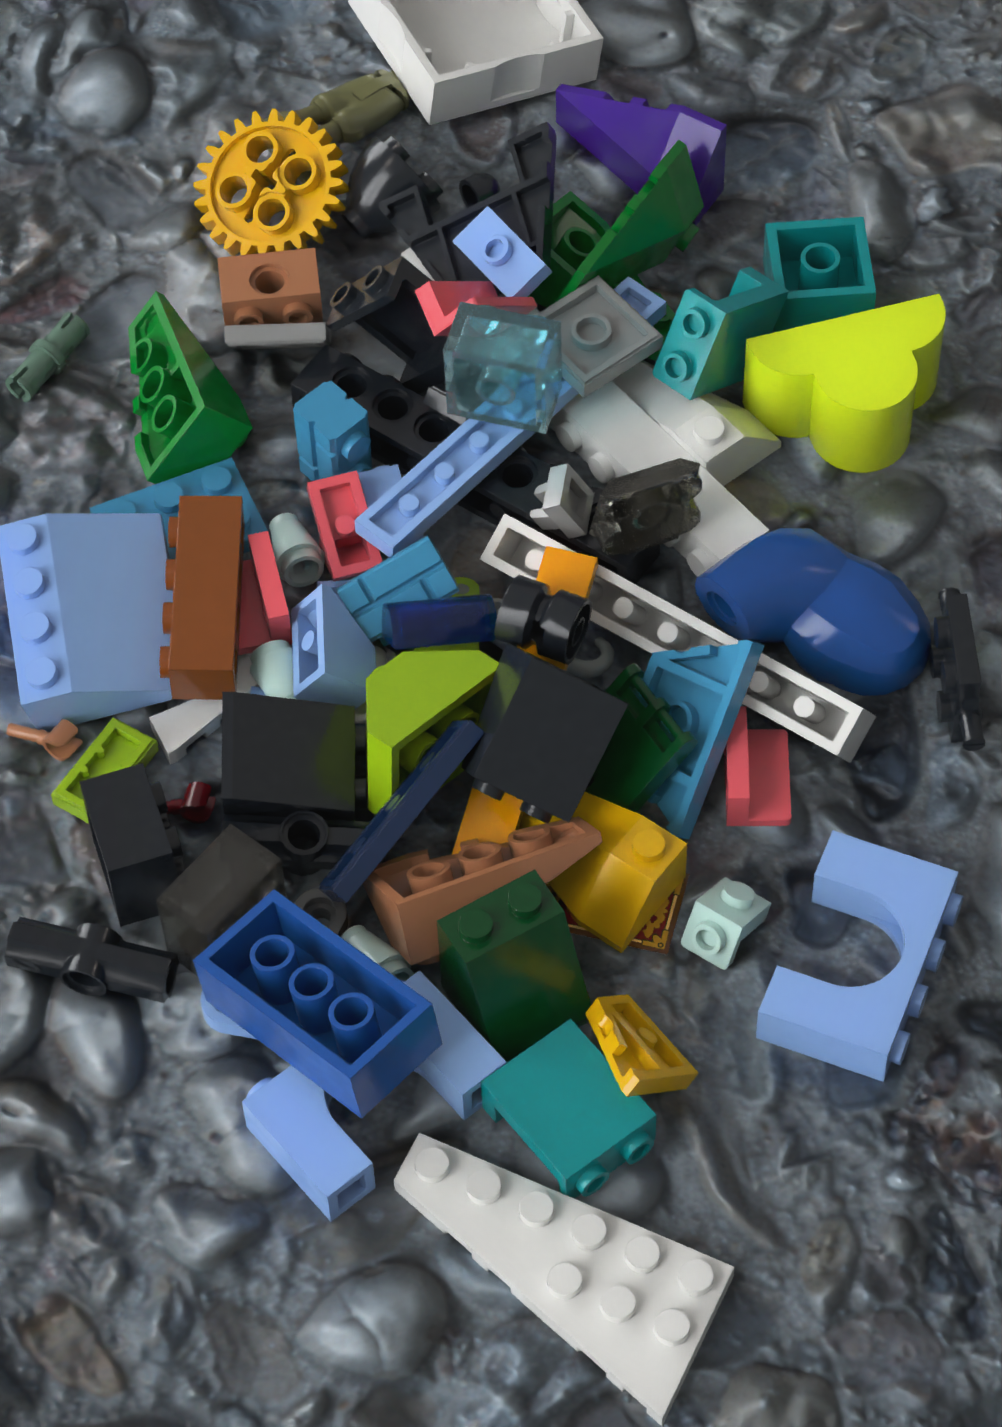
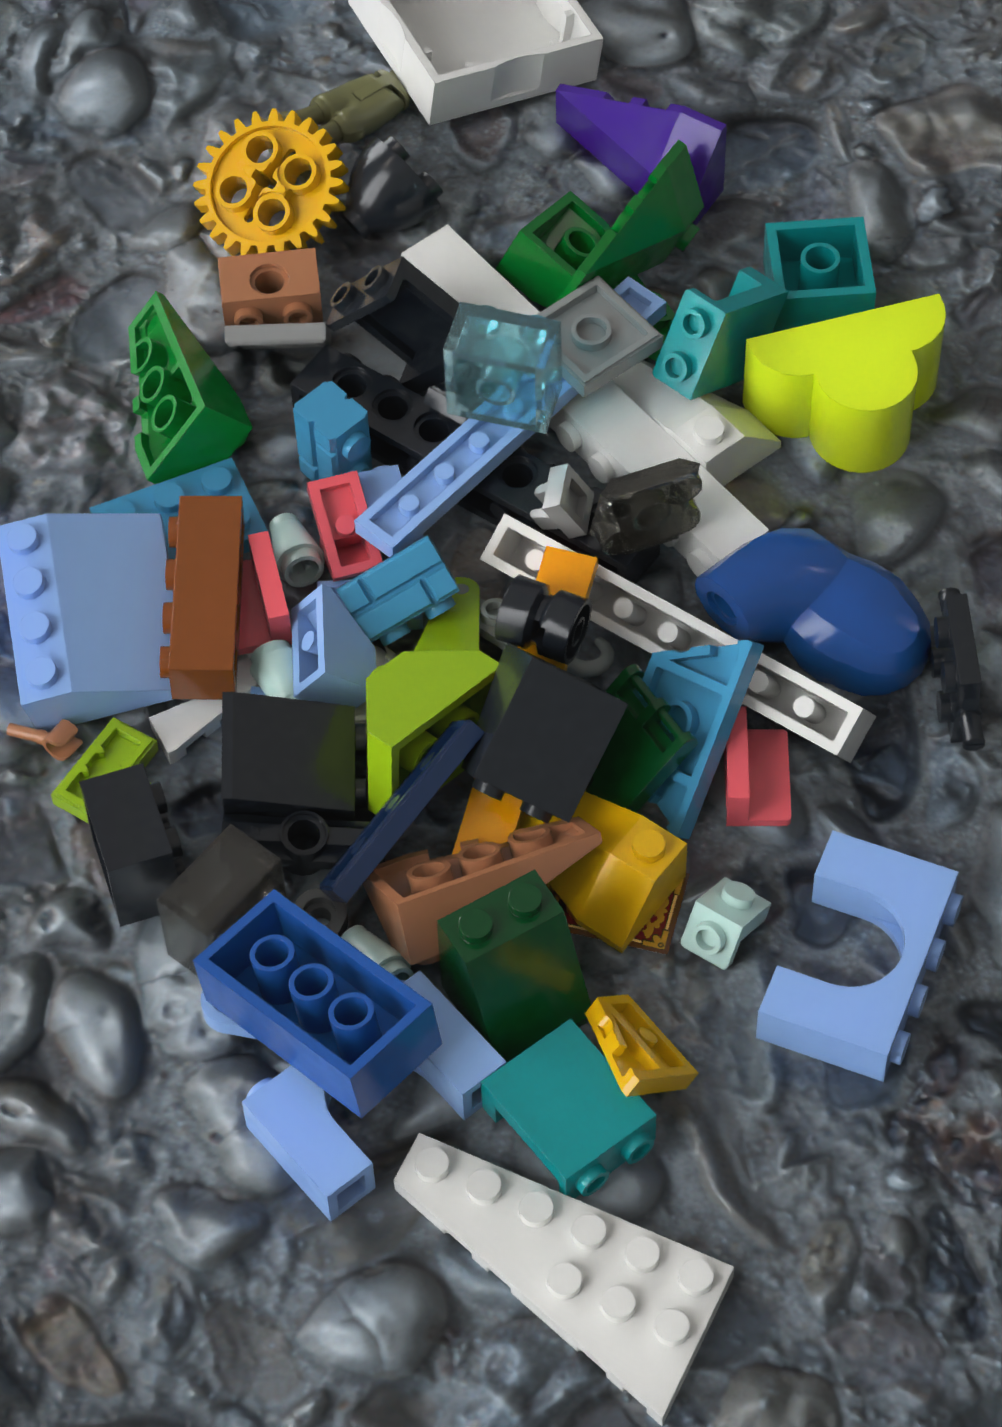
black piece [4,917,179,1003] -> none
sand green pin [5,312,90,402] -> none
dark red hand [166,782,216,824] -> none
black wing [378,122,557,296] -> none
clear blue brick [382,594,497,650] -> none
coral panel [415,281,537,336] -> none
light blue plate [452,206,552,297] -> none
black hinge [459,173,500,208] -> none

